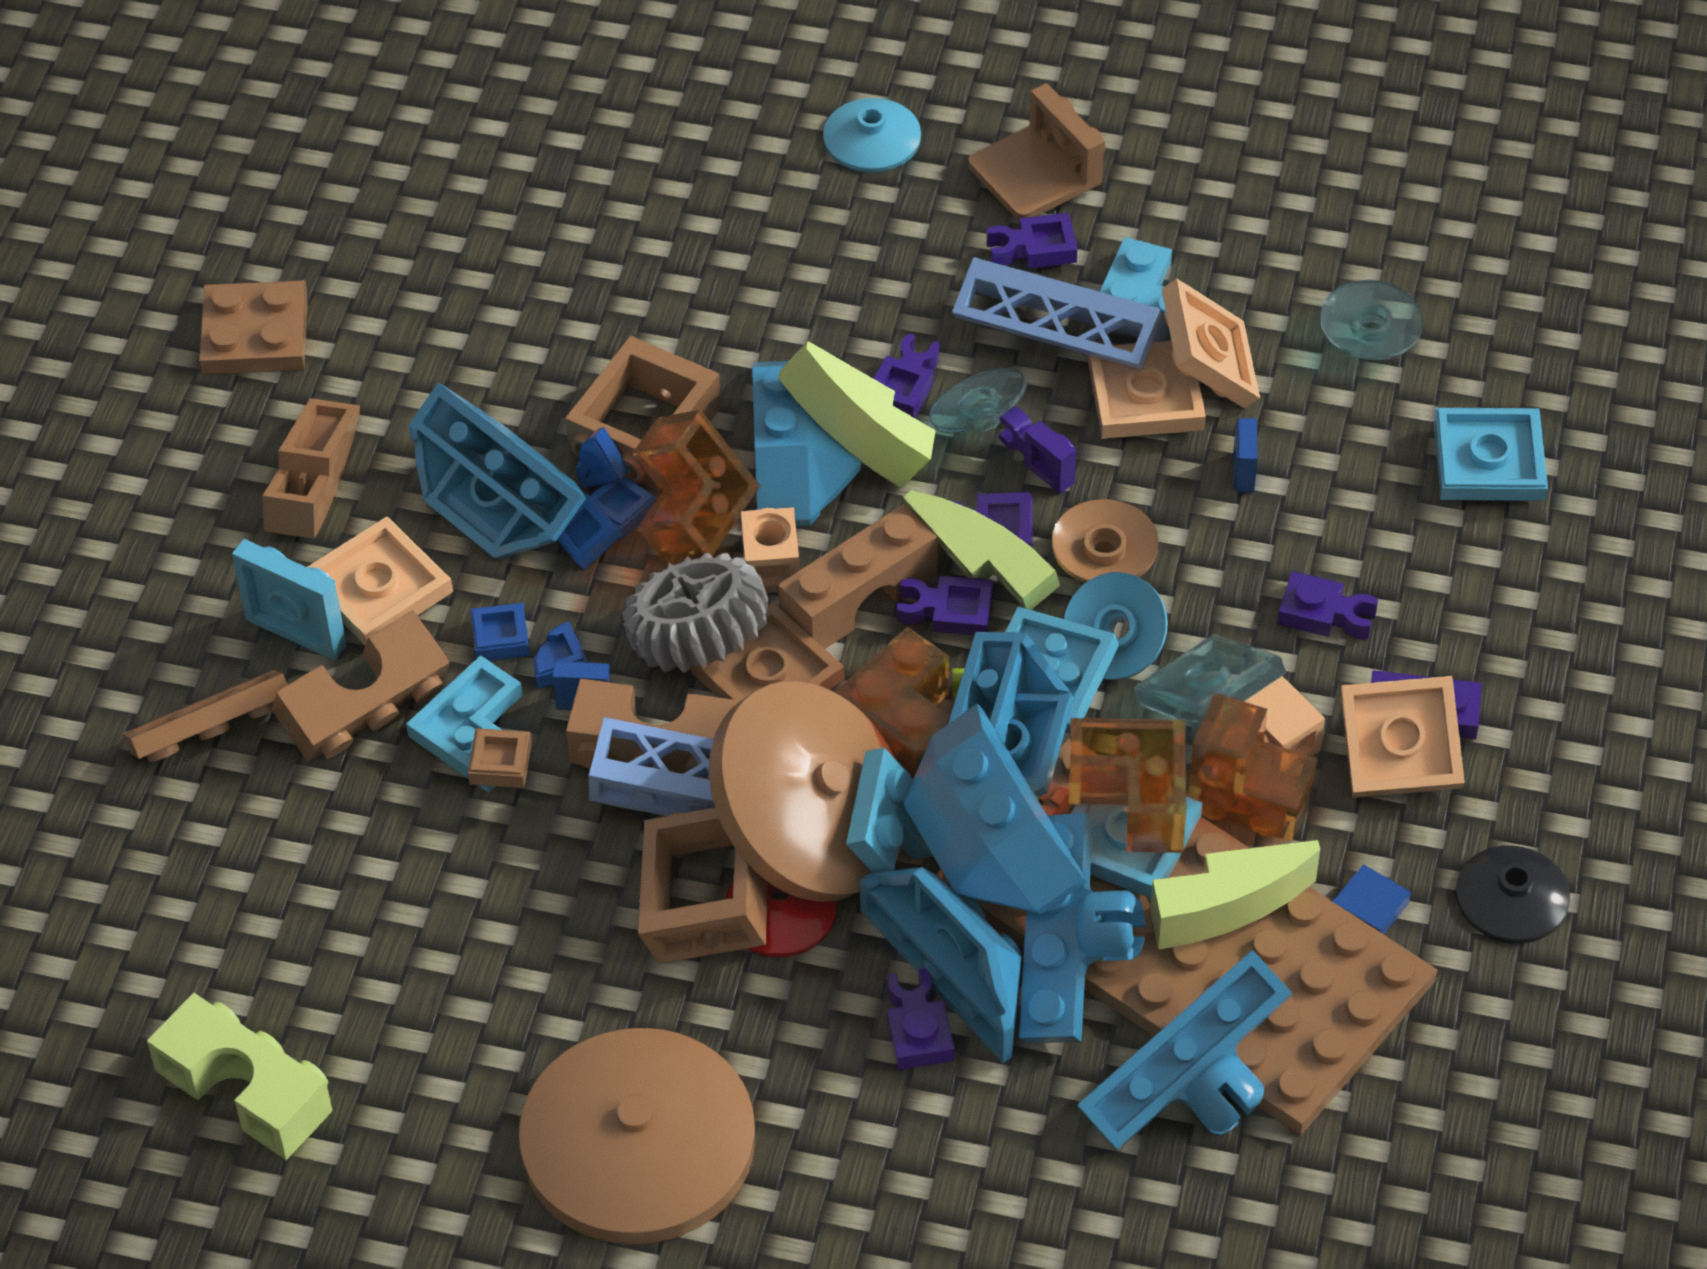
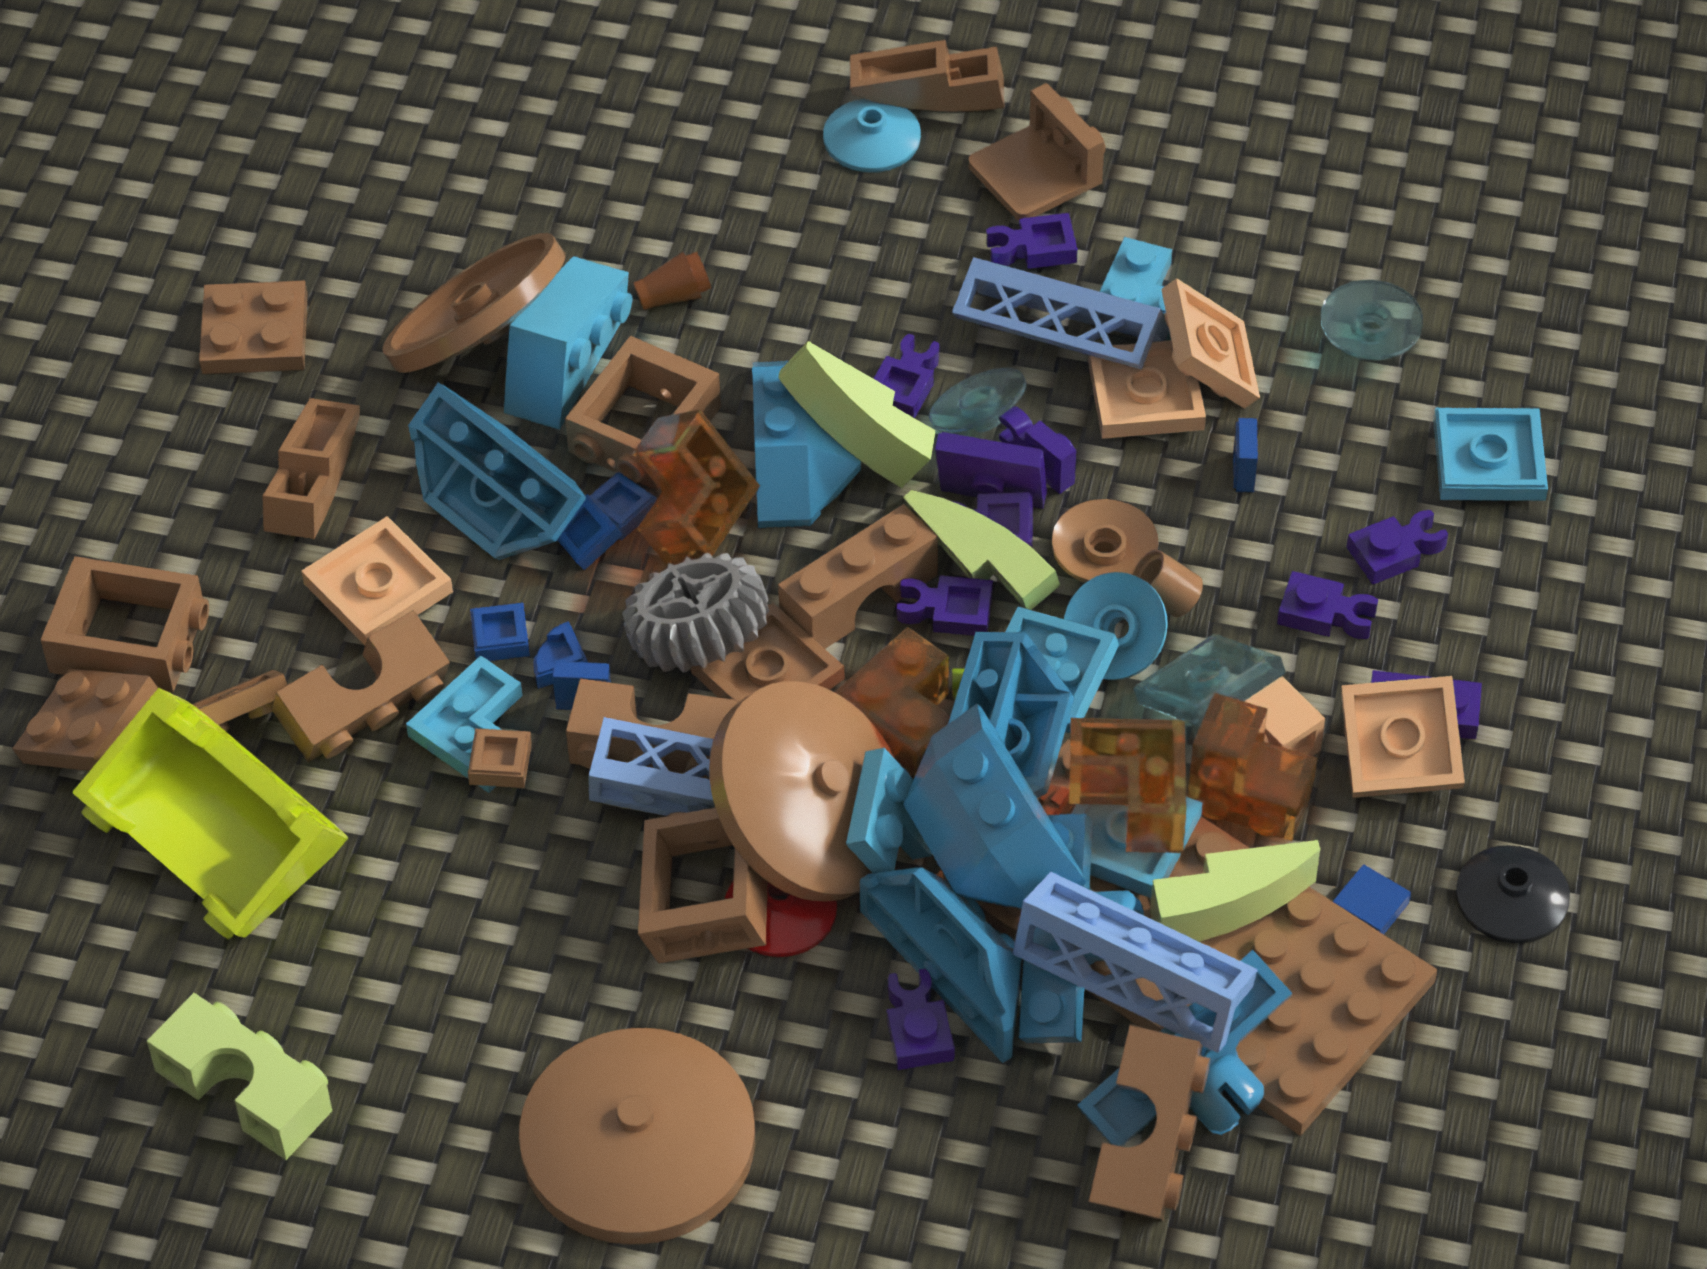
medium azure plate [232,539,347,661] -> none
blue tile [576,427,630,489] -> none
light nougat brick [741,507,799,593] -> none
none -> medium nougat plate [12,669,158,771]
none -> medium nougat window [41,556,209,693]
none -> neon yellow windscreen [72,688,348,939]
none -> medium nougat dish [382,233,566,373]
none -> medium azure wedge [504,256,632,430]
none -> dark orange cone [633,252,712,311]
none -> medium nougat slope [850,40,1005,112]
none -> dark purple plate [935,432,1047,509]
none -> light blue fence [1012,872,1257,1053]
none -> medium nougat arch [1089,1025,1210,1221]
none -> medium nougat beam [1132,549,1203,617]
none -> dark purple plate [1346,510,1448,585]

